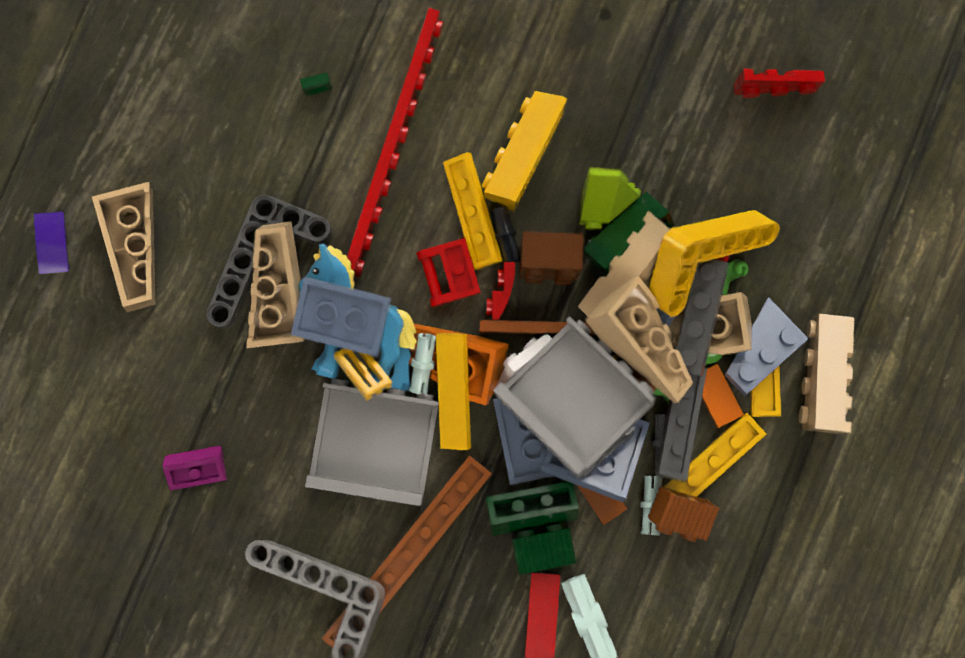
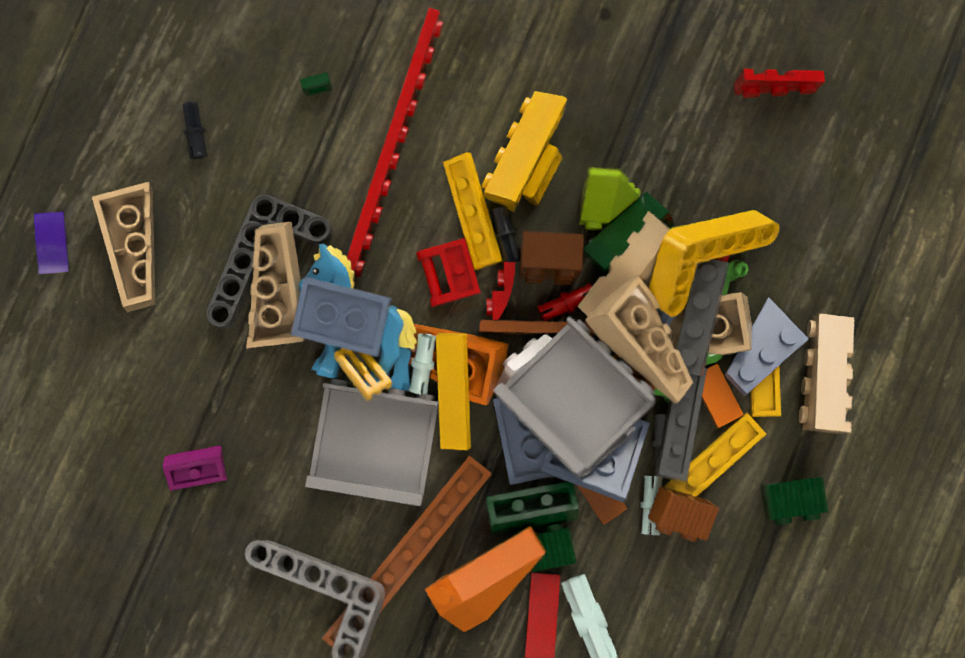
none -> black axle [183,101,208,160]
none -> orange wedge [425,527,546,632]
none -> yellow tile [522,144,563,206]
none -> red pin [537,283,592,322]
none -> dark green brick [760,477,829,525]

